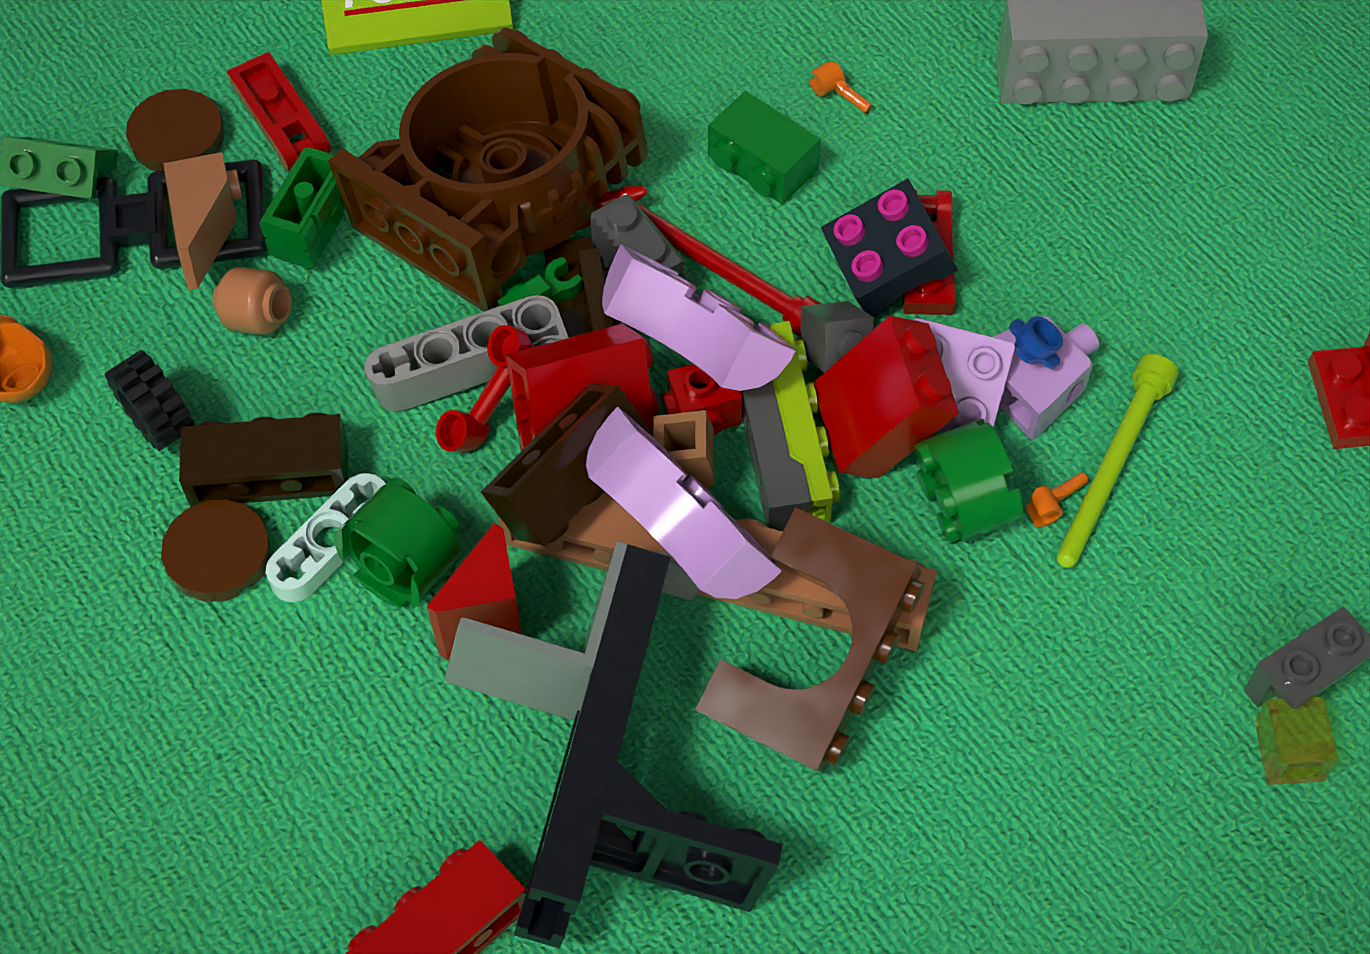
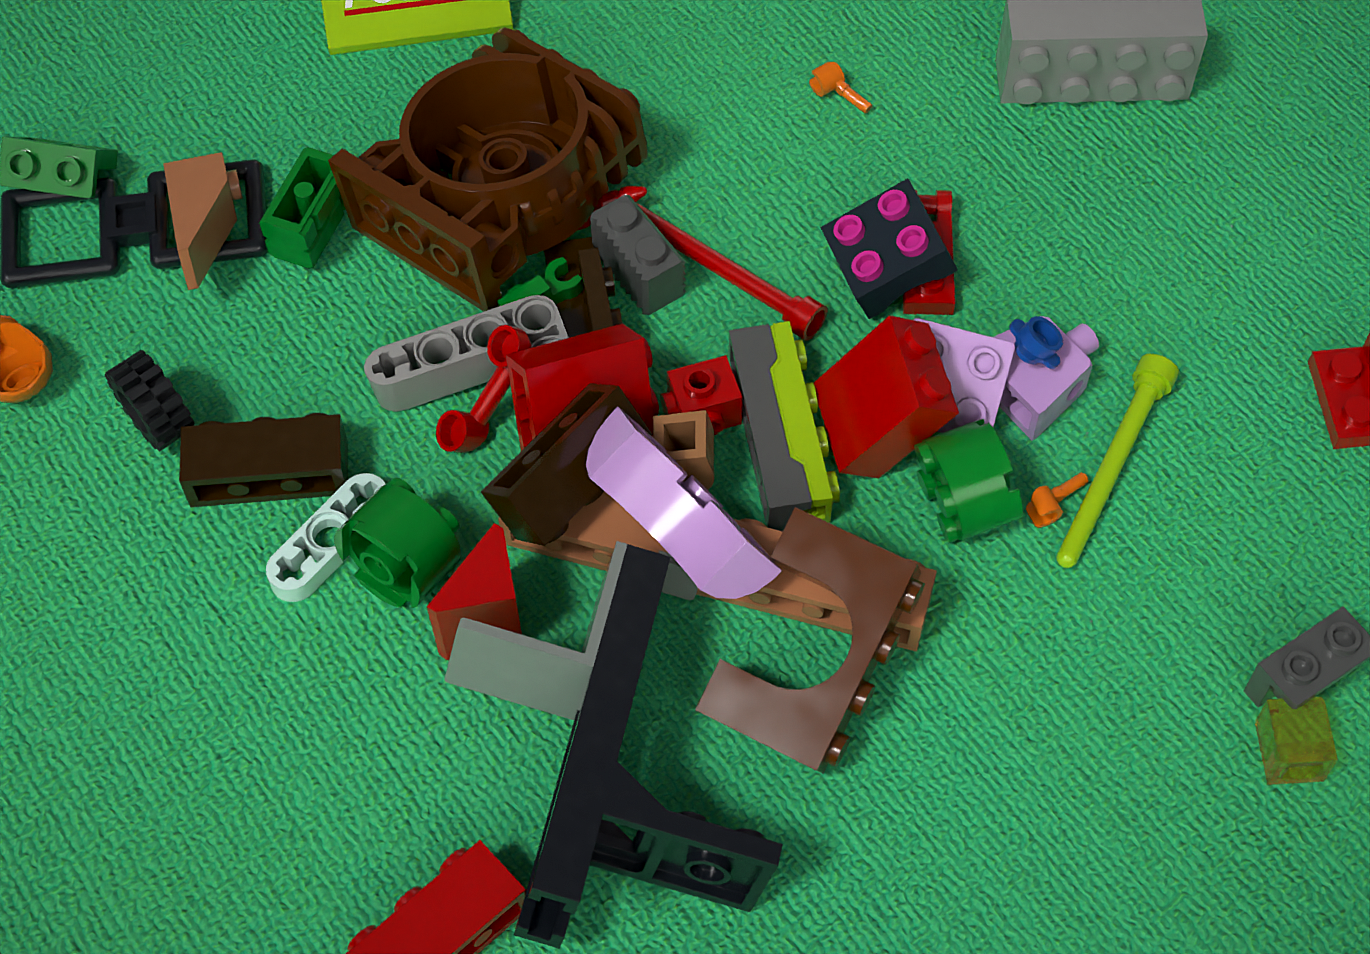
reddish brown tile [126,89,224,171] -> none
reddish brown tile [161,499,271,602] -> none
nougat head [213,267,292,335] -> none
red plate [226,52,331,172] -> none
lavender brick [602,244,796,391] -> none
green brick [708,90,821,205] -> none
dark grey brick [801,301,874,372] -> none

